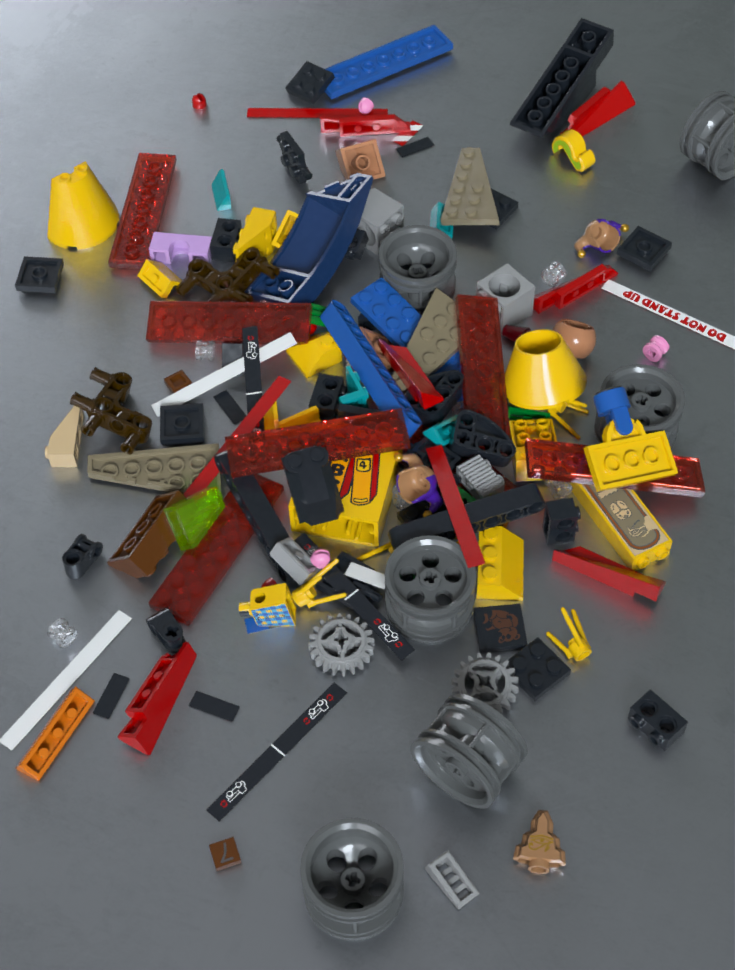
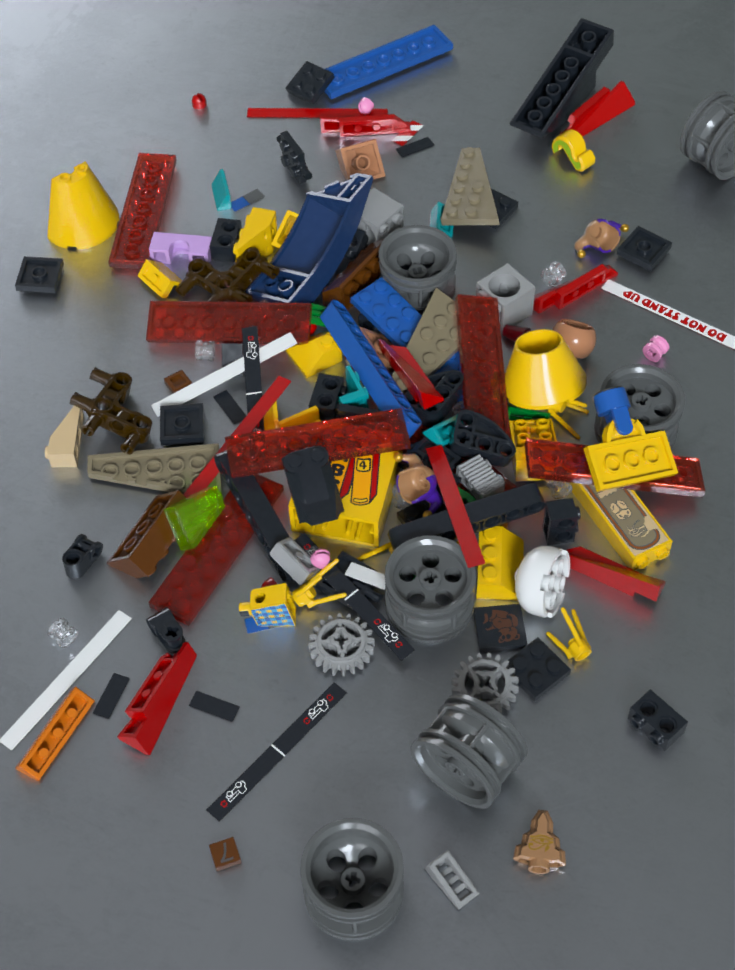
none -> sticker [231,189,265,212]
none -> reddish brown slope [322,239,384,310]
none -> white cylinder [515,546,570,618]

